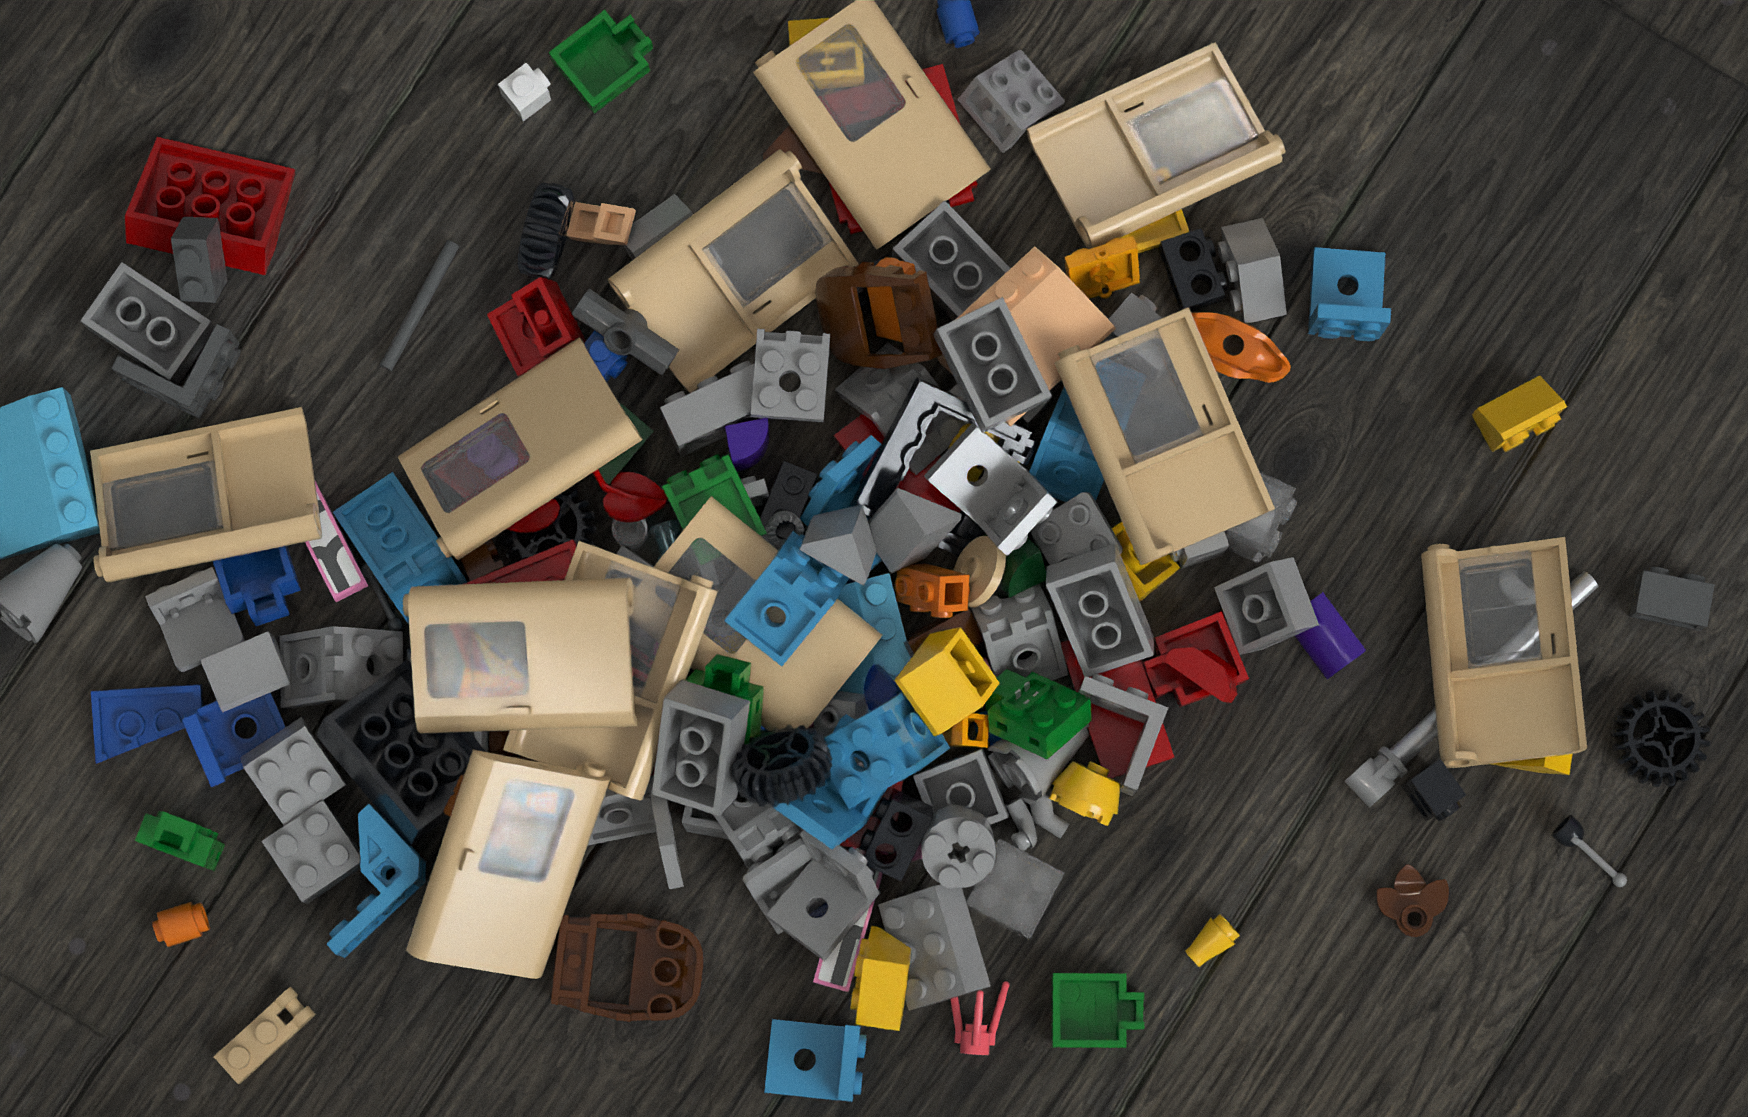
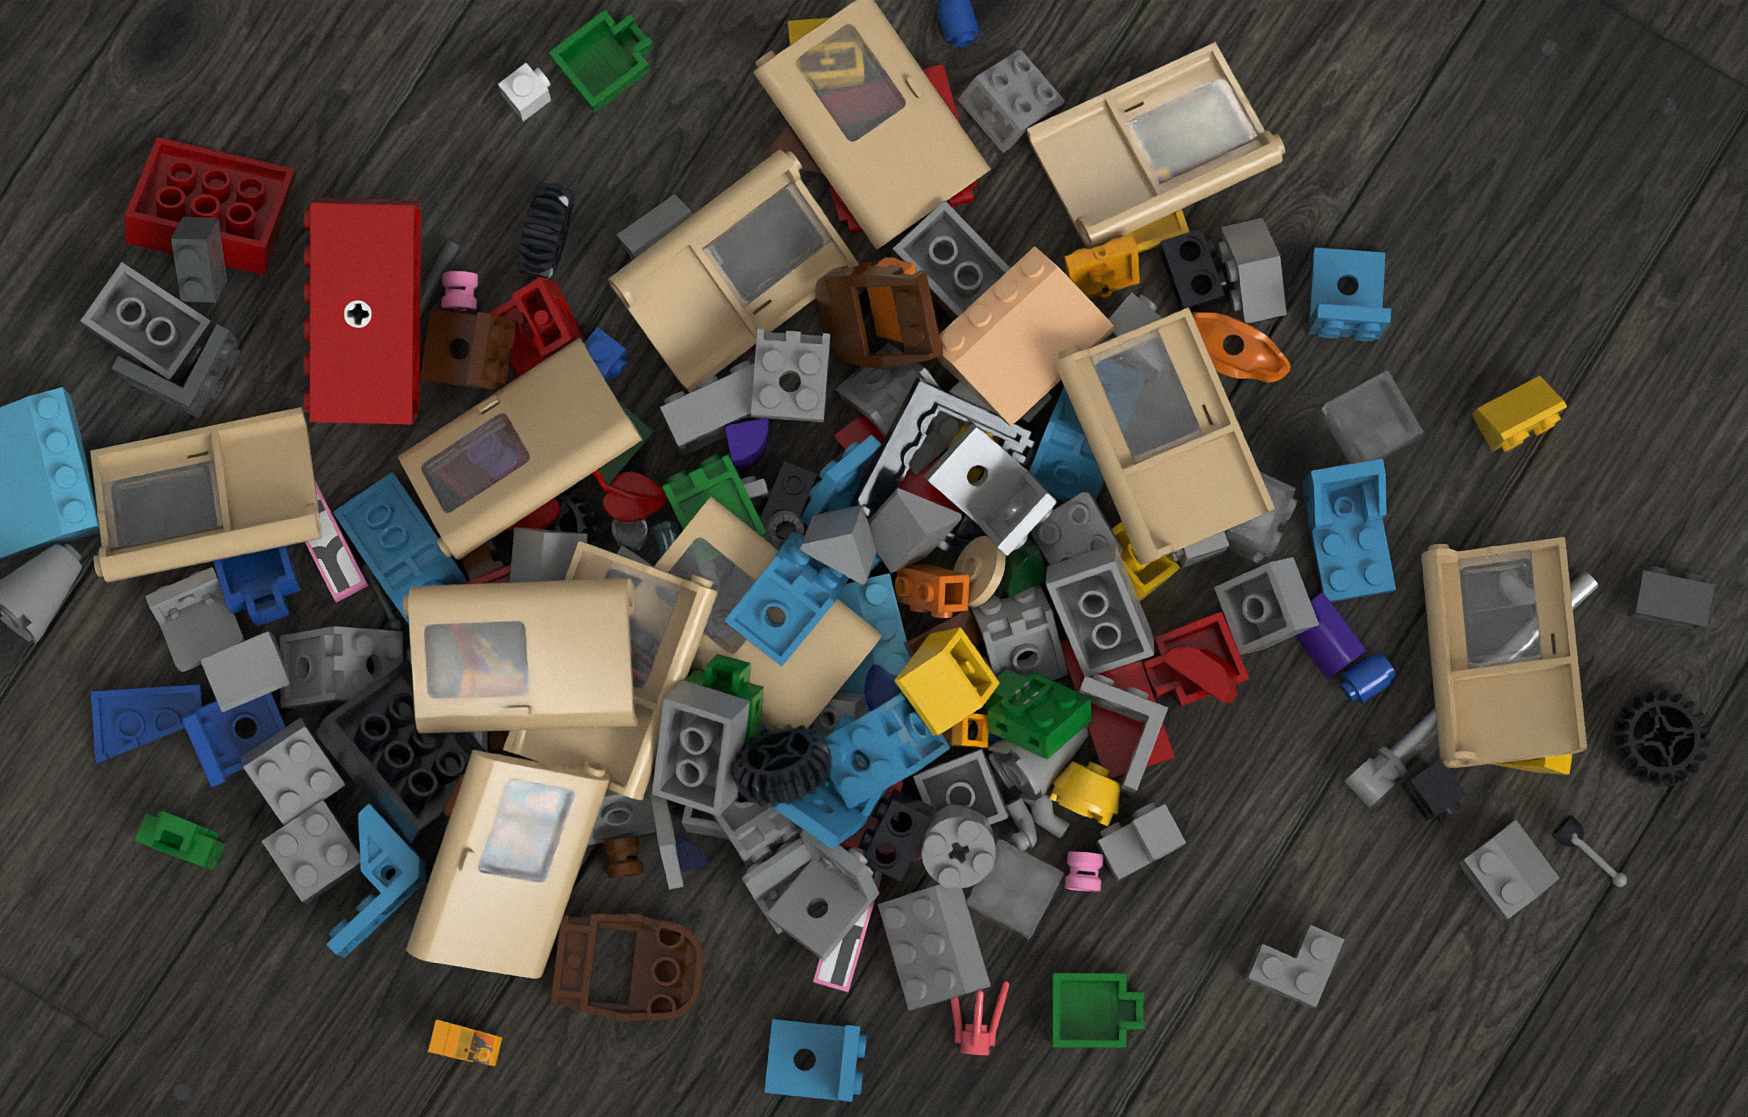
orange brick [152,902,210,947] -> none
tan plate [214,987,315,1084] -> none
light nougat slope [566,202,636,245] -> none
dark grey piece [572,289,679,375] -> none
yellow slope [850,926,911,1031] -> none
light grey brick [933,297,1052,433] -> none
yellow cone [1185,914,1240,967] -> none
reddish brown plate [1376,864,1449,937] -> none
none -> red piece [304,197,421,424]
none -> reddish brown bracket [420,308,517,391]
none -> light orange leg [428,1019,502,1066]
none -> bright pink wheel [441,271,478,313]
none -> light grey slope [510,527,588,583]
none -> reddish brown wheel [603,836,644,879]
none -> clear blue tile [675,838,709,873]
none -> bright pink wheel [1065,851,1104,892]
none -> light grey brick [1096,802,1186,881]
none -> light grey brick [1244,925,1344,1008]
none -> dark azure bracket [1303,459,1396,602]
none -> clear brick [1320,370,1423,464]
none -> blue brick [1340,653,1396,704]
none -> light grey slope [1457,820,1560,921]

